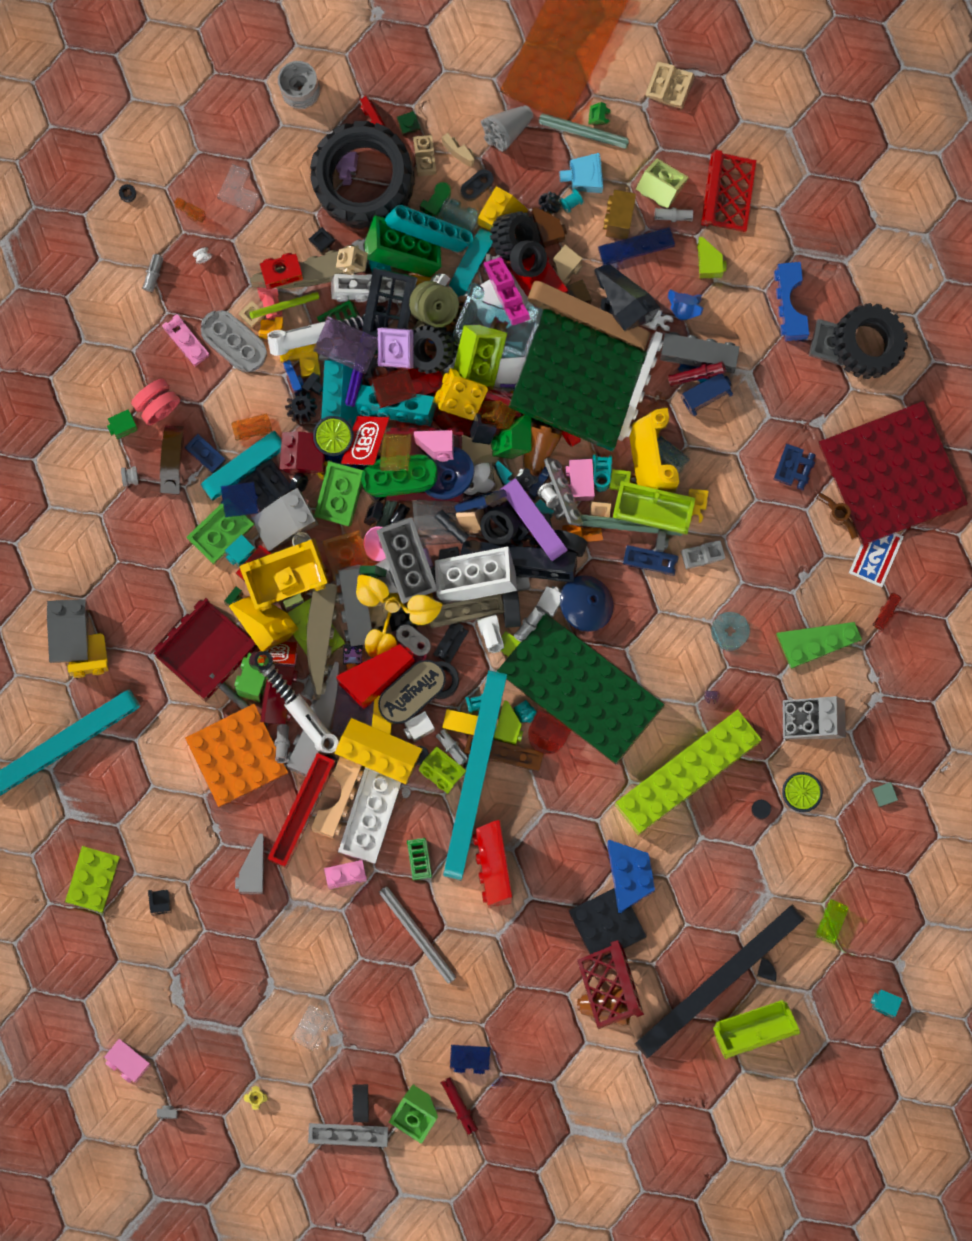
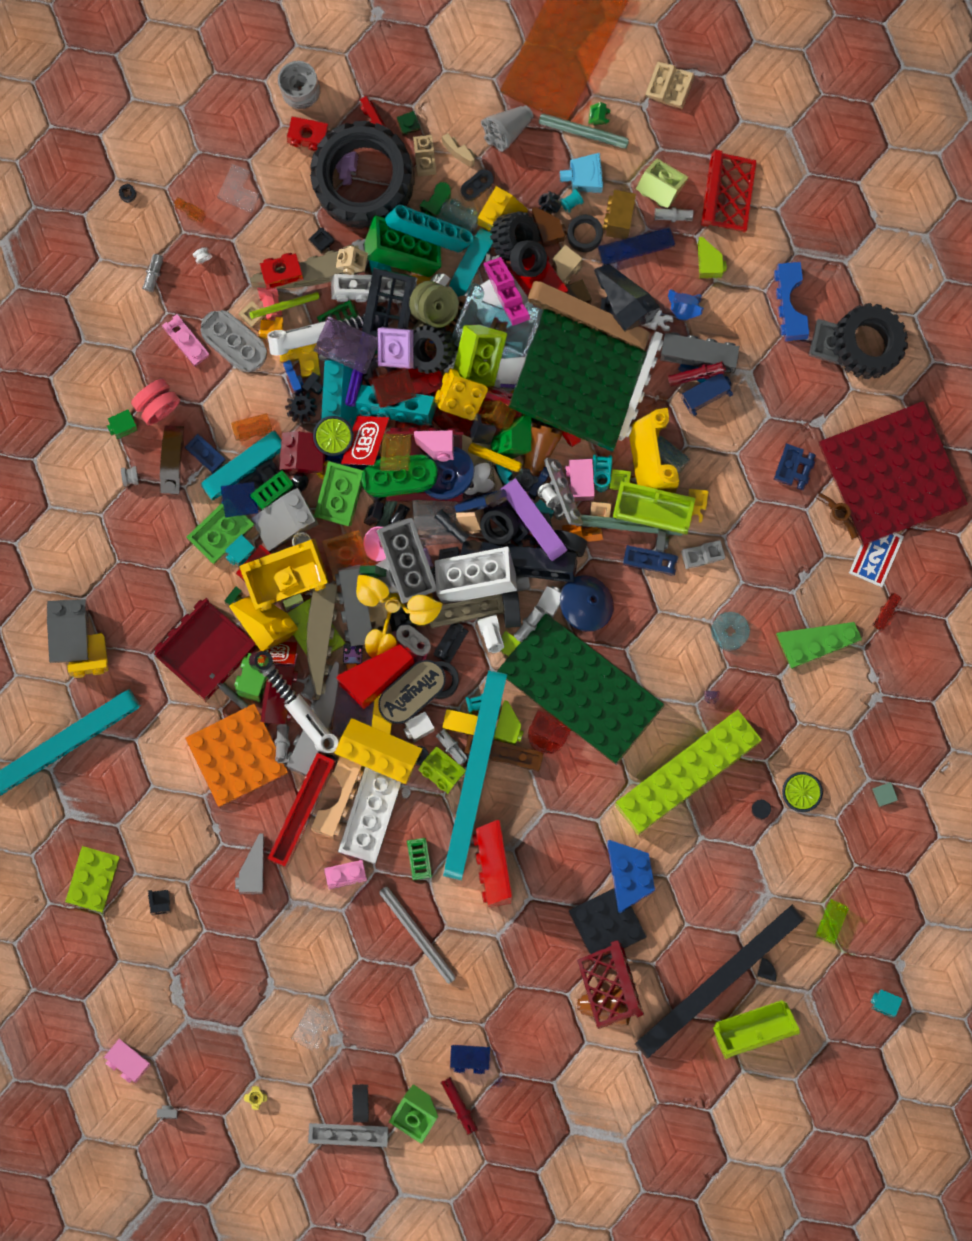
teal arm [513,700,537,724] -> none
light grey slope [783,696,846,739] -> none
none -> green slope [250,471,293,510]
none -> red brick [287,116,329,151]
none -> yellow axle [468,443,522,472]
none -> black tyre [567,214,603,252]

